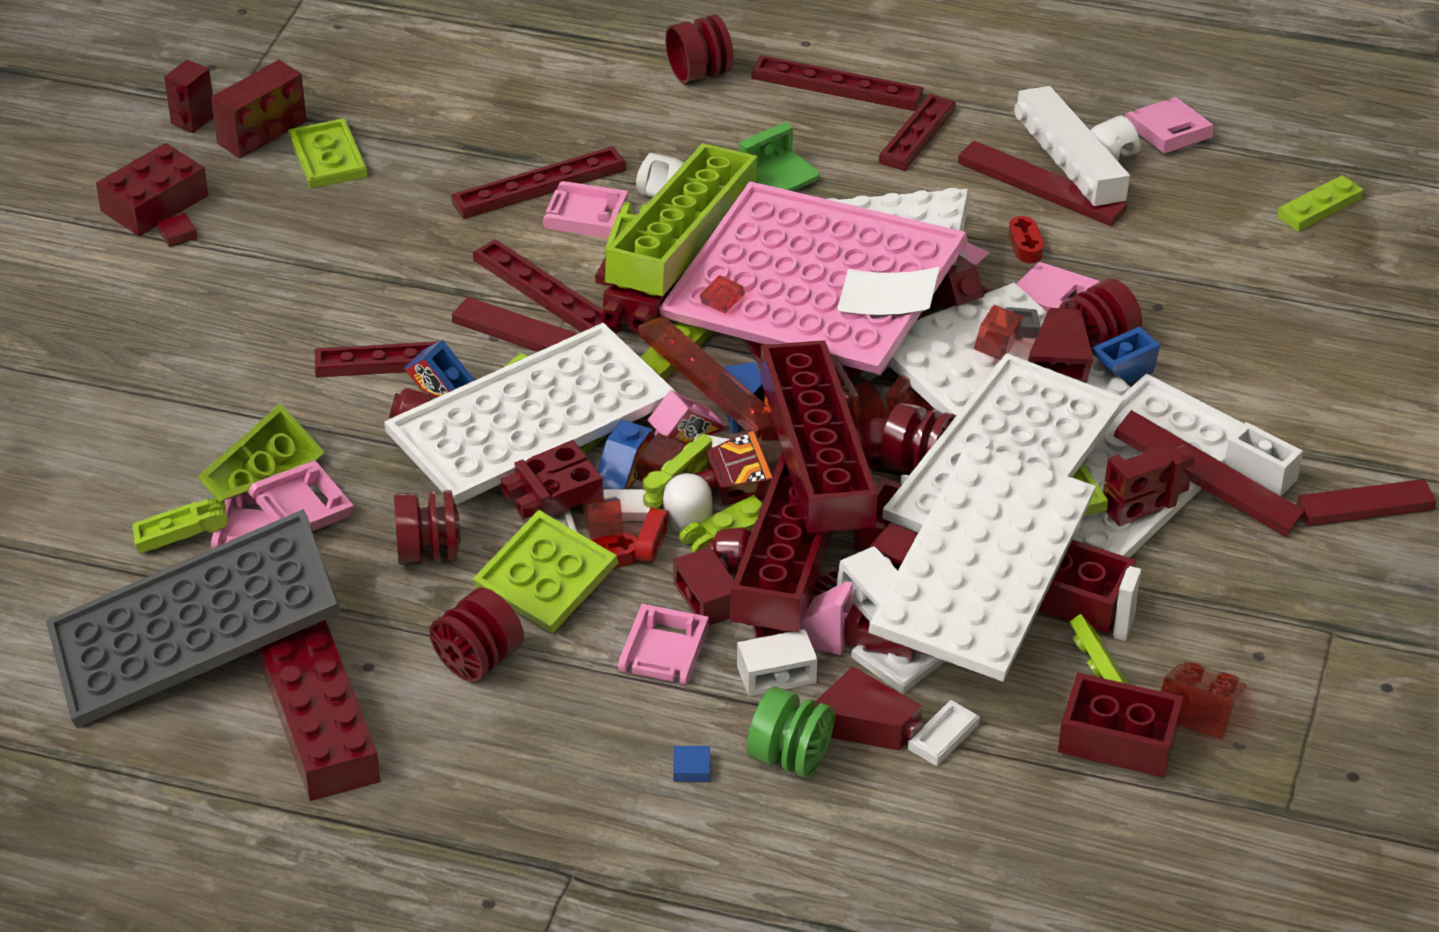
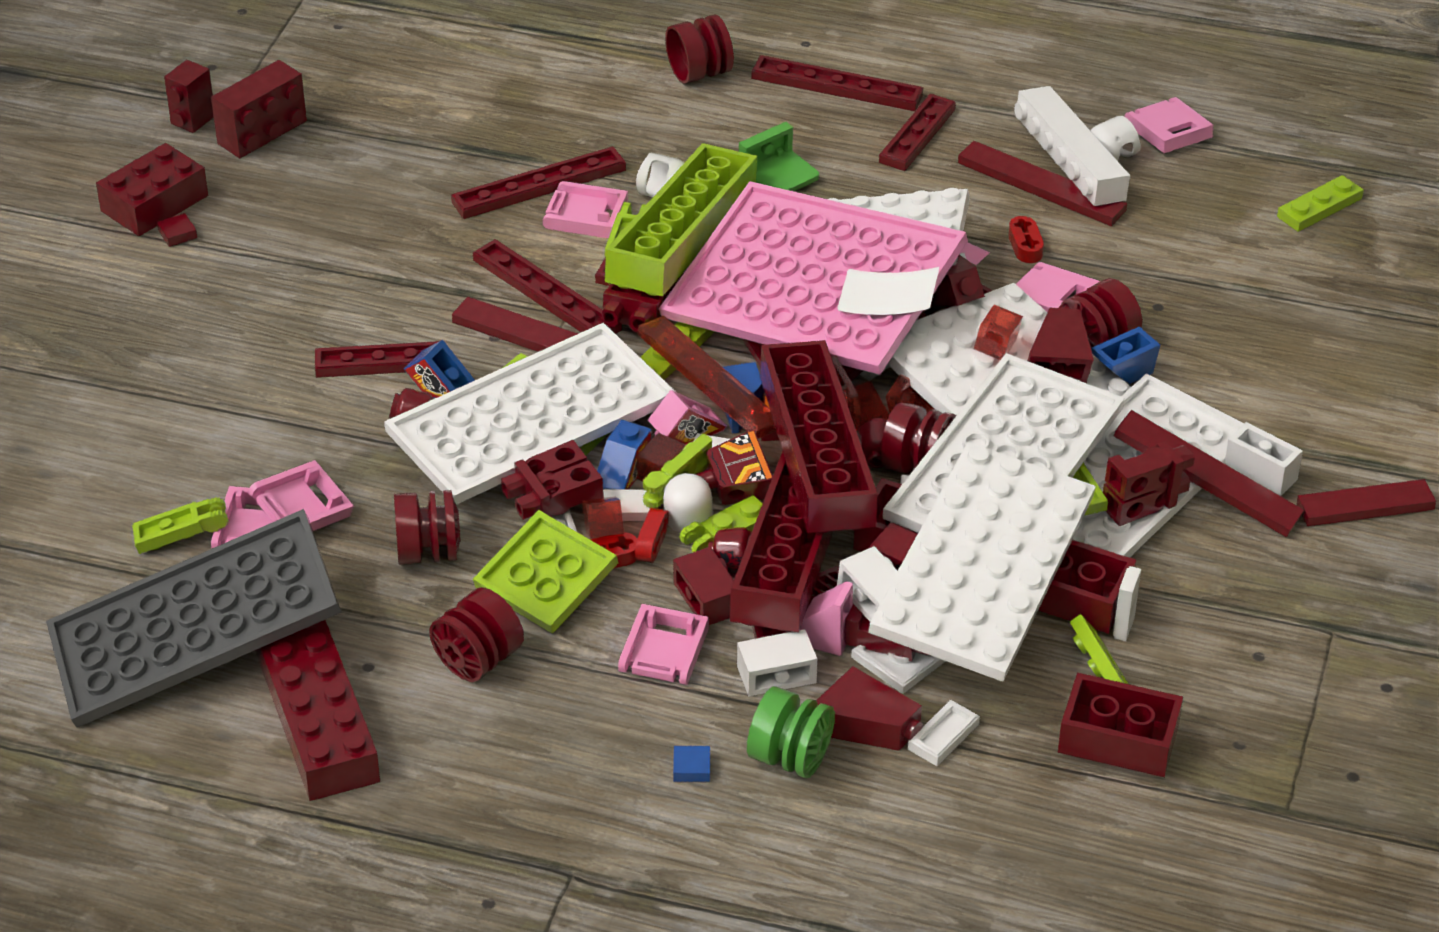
lime wedge [197,403,324,502] -> none
lime tile [288,118,368,189] -> none
clear red tile [699,275,745,313] -> none
dark grey tile [1004,307,1041,338] -> none
clear red bracket [1161,661,1247,739] -> none

